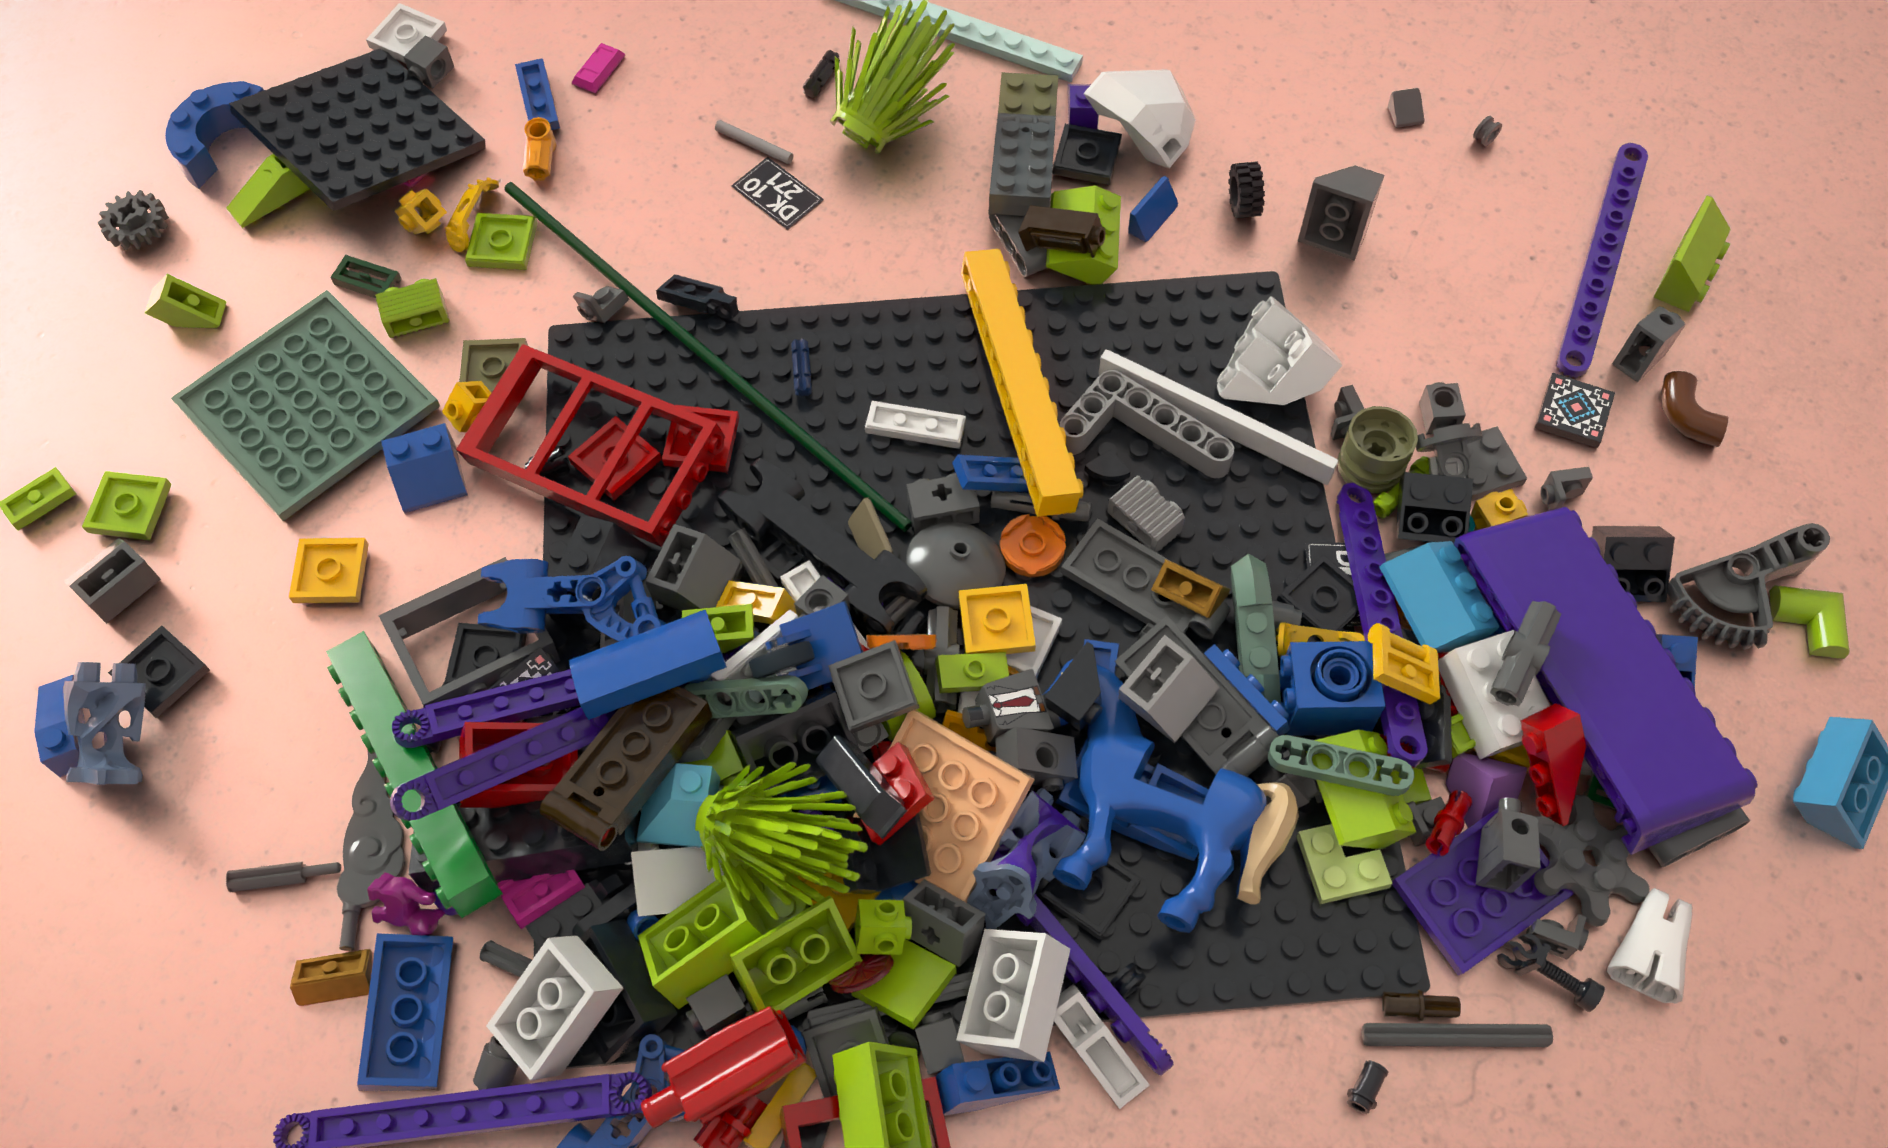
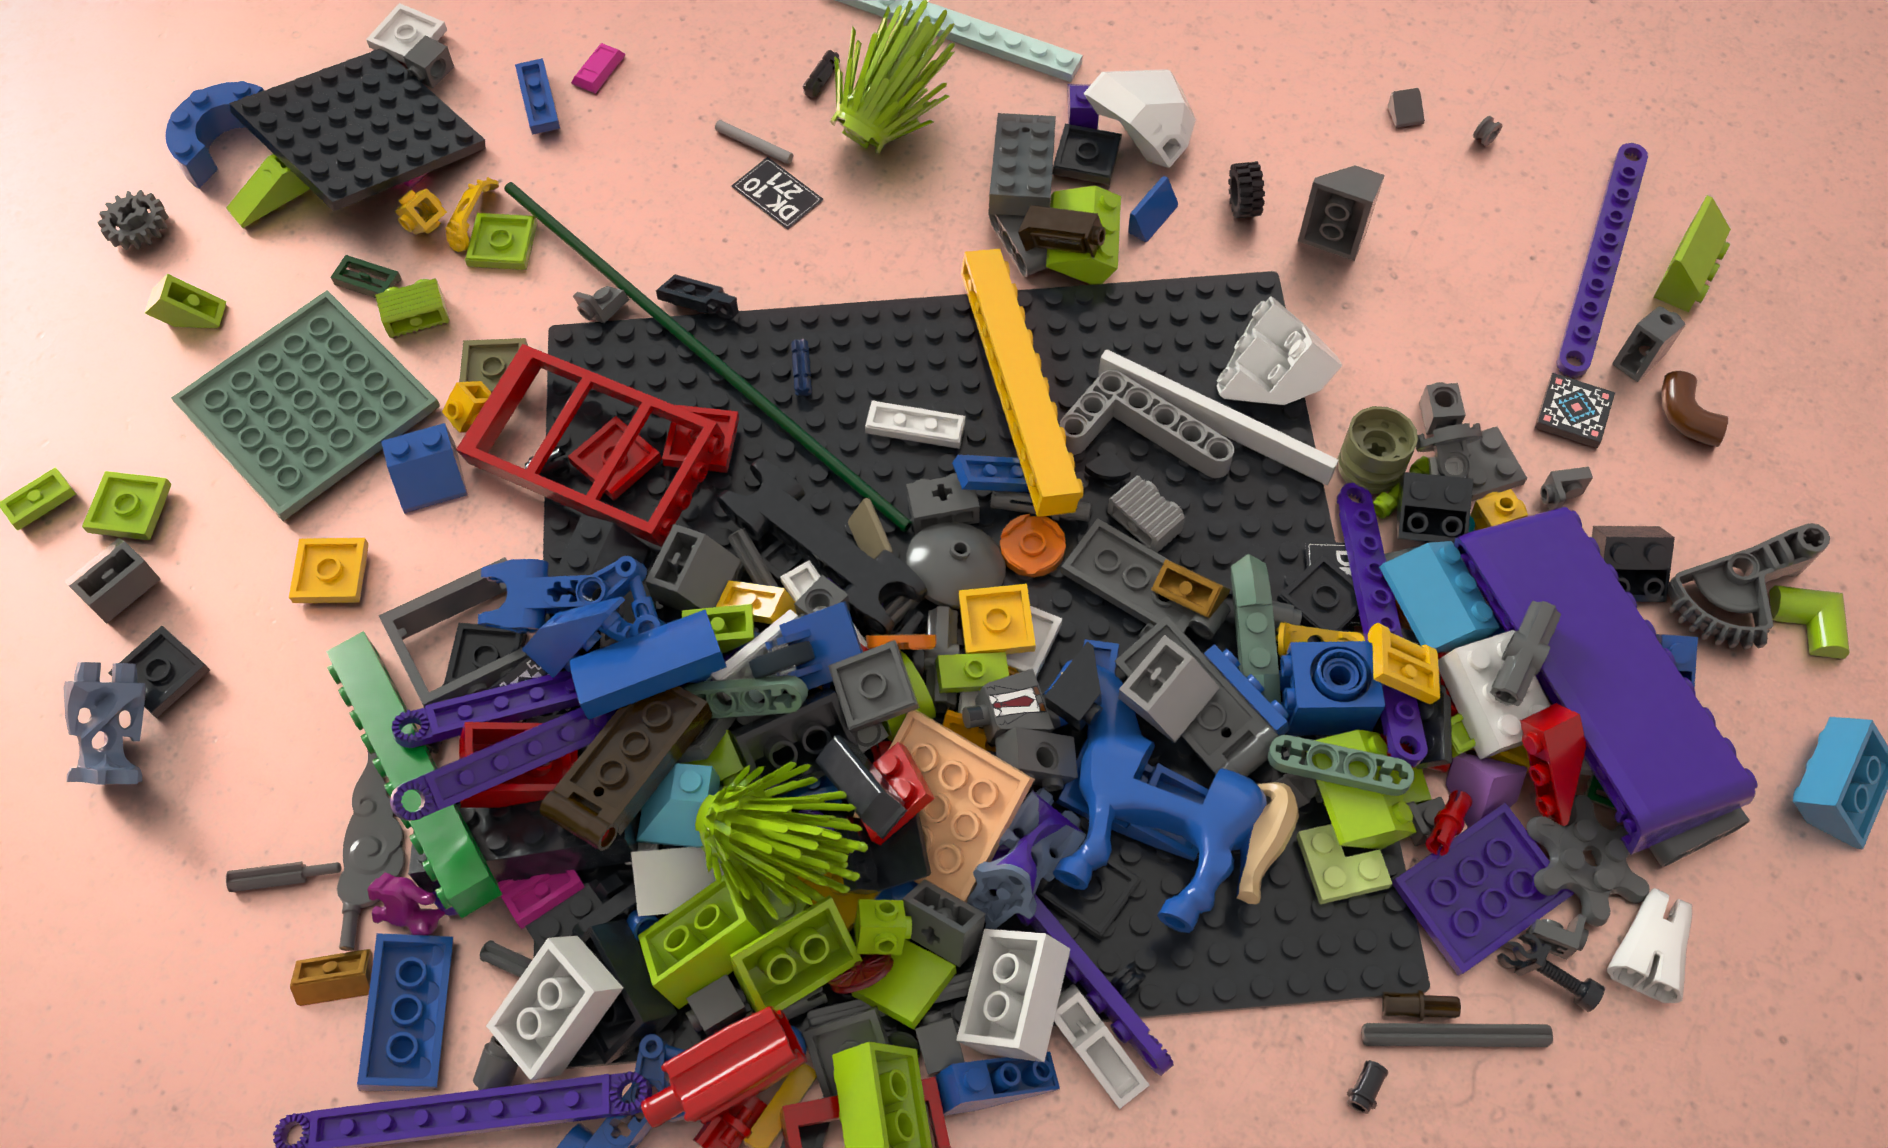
blue slope [34,674,85,777] -> none
light orange piece [523,117,557,181] -> none
olive plate [998,72,1058,116] -> none
dark grey bracket [1330,384,1364,440] -> none
dark grey torso [1476,798,1540,893] -> none
none -> blue slope [522,596,625,678]

